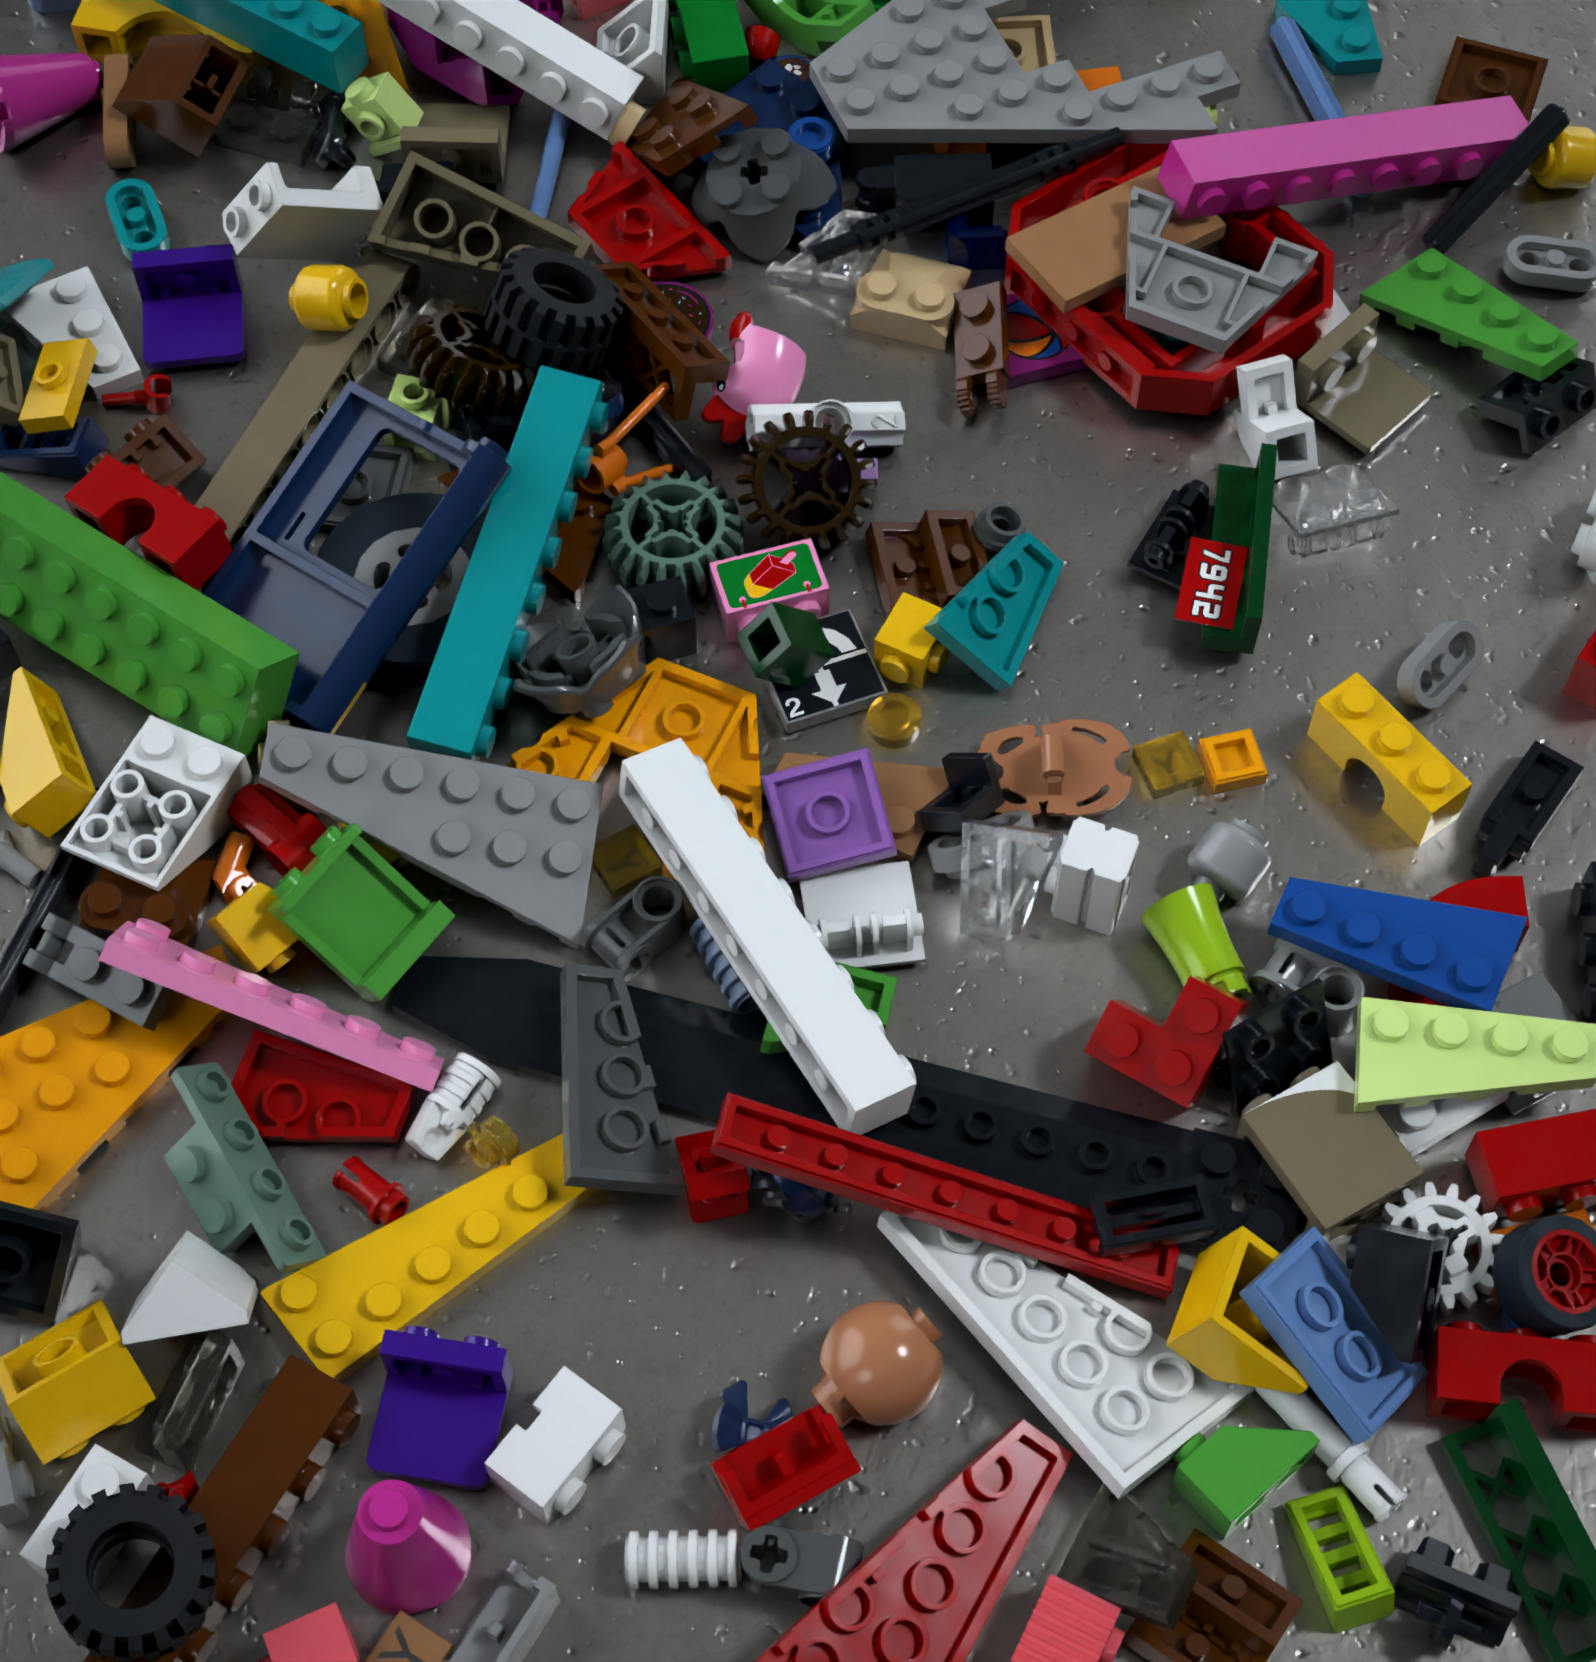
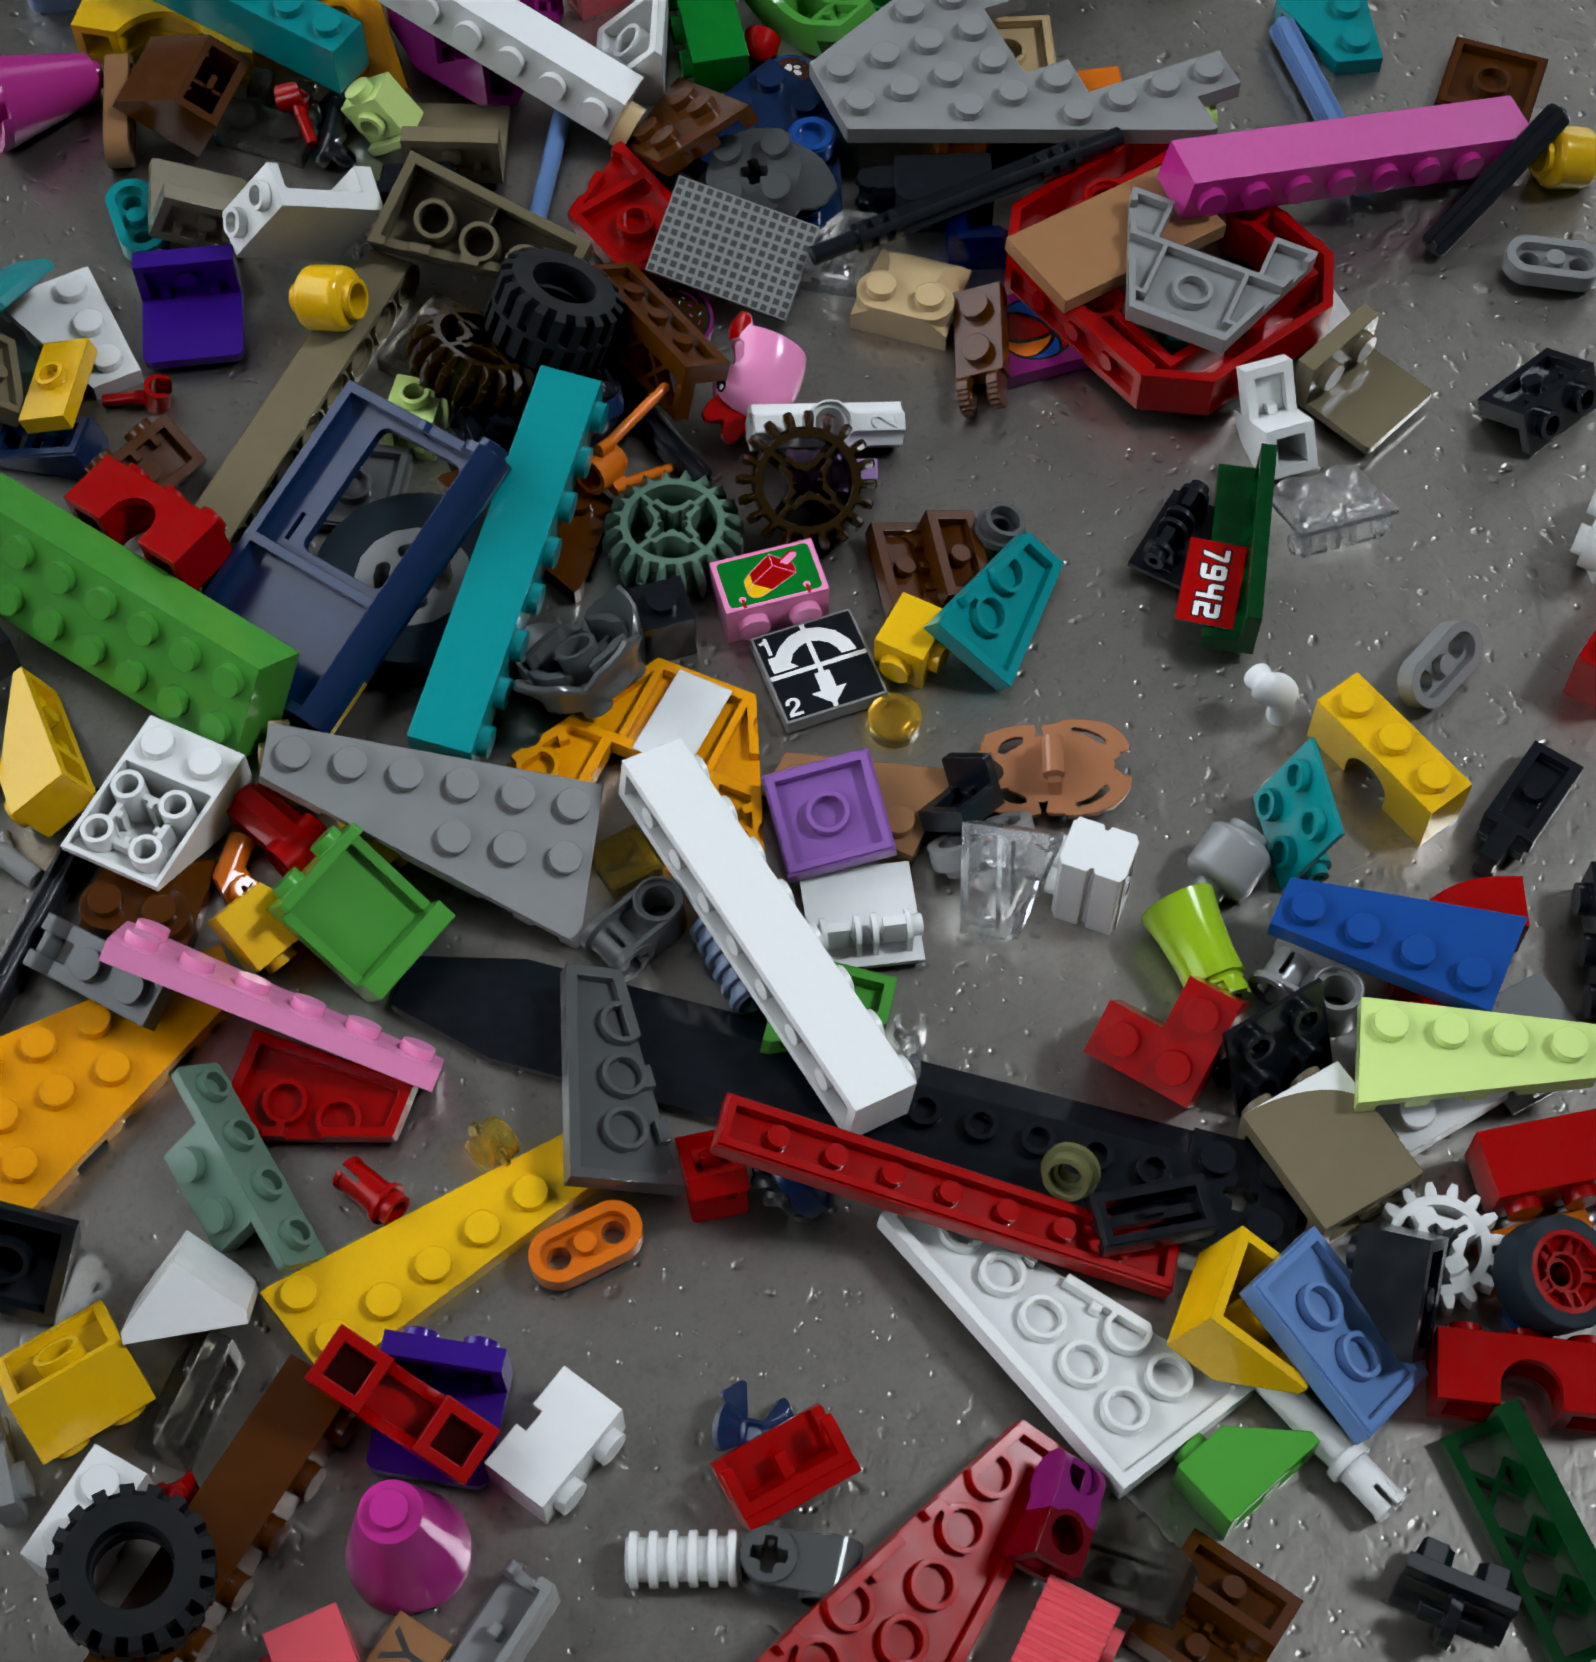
white hinge [405,1052,501,1161] -> none
dark green brick [736,602,835,688] -> none
nougat brick [811,1300,943,1428] -> none
clear yellow tile [1132,730,1205,800] -> none
light orange tile [1197,728,1268,794] -> none
lime slope [1284,1484,1395,1633] -> none
bright green wing [1359,247,1579,382] -> none
none -> dark tan bracket [148,158,247,247]
none -> red hand [274,82,318,147]
none -> red arch [302,1324,501,1485]
none -> orange plate [528,1200,644,1291]
none -> white sticker [632,669,733,756]
none -> light grey tile [645,175,820,323]
none -> clear hand [893,1014,928,1079]
none -> leg [999,1448,1106,1583]
none -> olive plate [1041,1142,1101,1201]
none -> white arm [1244,663,1299,726]
none -> teal hinge [1253,737,1345,891]

